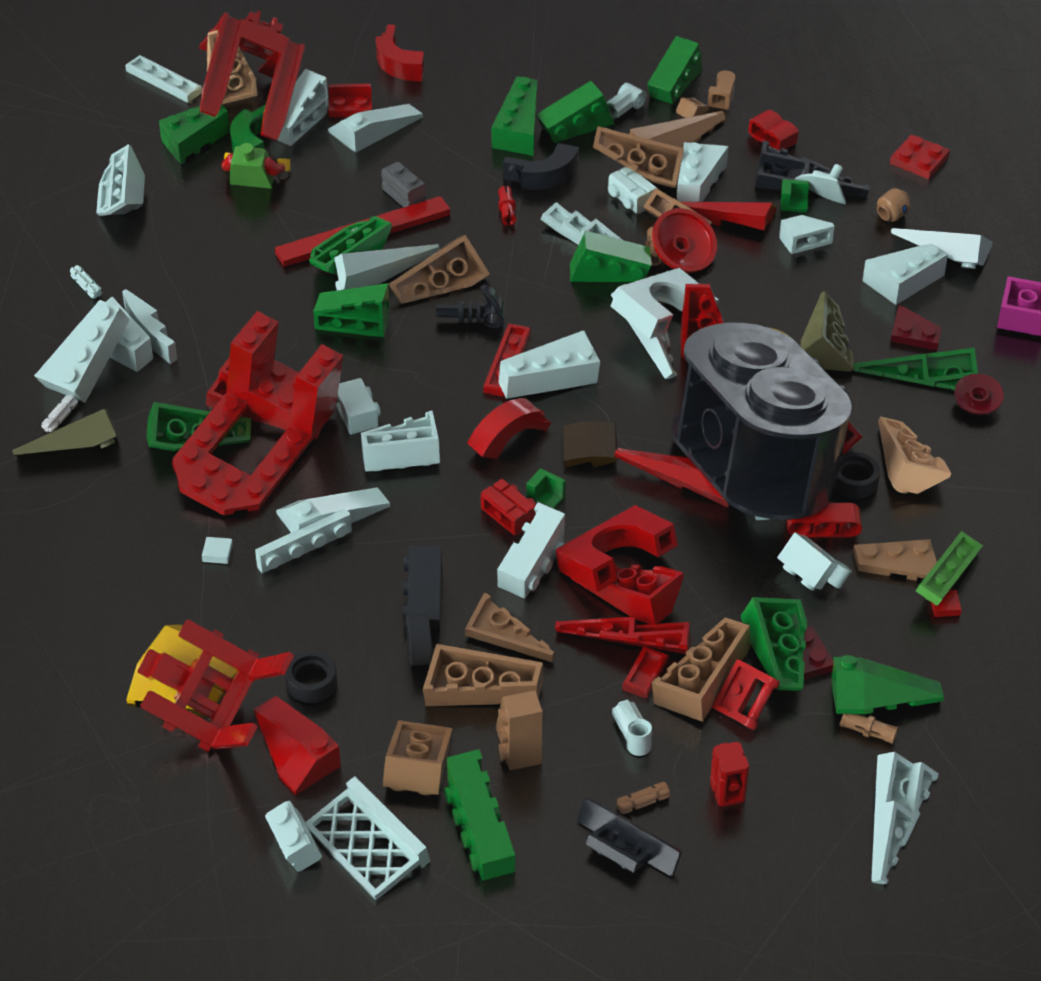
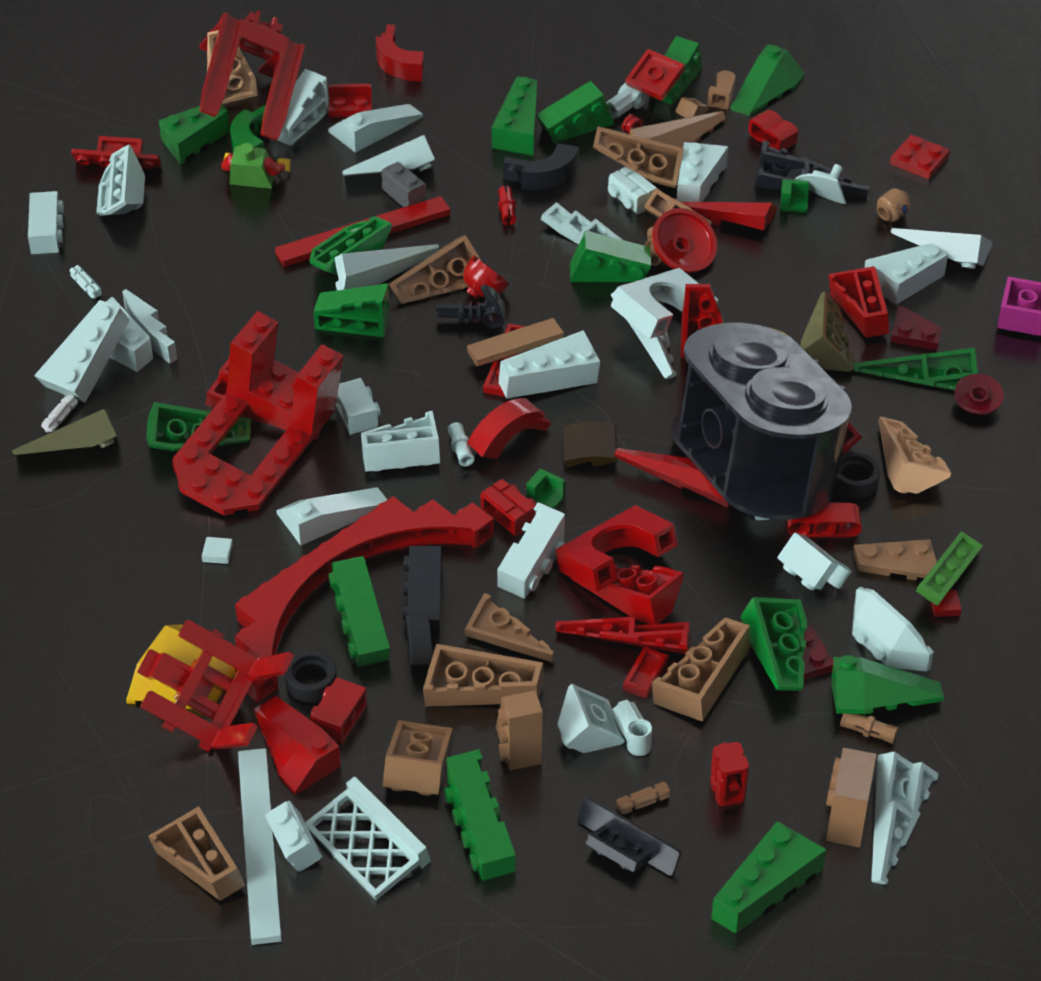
light aqua tile [125,55,202,103] -> none
light aqua plate [255,508,352,573] -> none
red plate [712,659,781,730] -> none
light aqua slope [779,215,834,254] -> none
none -> light aqua brick [28,191,64,254]
none -> red bracket [71,136,162,170]
none -> medium nougat wedge [148,806,245,900]
none -> red arch [235,496,494,703]
none -> light aqua tile [238,748,281,945]
none -> red brick [310,677,367,744]
none -> green wedge [329,556,390,667]
none -> light aqua wedge [342,135,435,176]
none -> light aqua pin [448,422,474,466]
none -> red cylinder [463,255,510,299]
none -> medium nougat tile [467,318,564,366]
none -> light aqua slope [557,684,625,753]
none -> red bush [622,114,643,134]
none -> red plate [625,49,685,101]
none -> green wedge [711,821,826,933]
none -> green wedge [731,44,805,116]
none -> medium nougat wedge [826,748,876,848]
none -> red wedge [828,266,889,338]
none -> light aqua wedge [852,587,934,672]

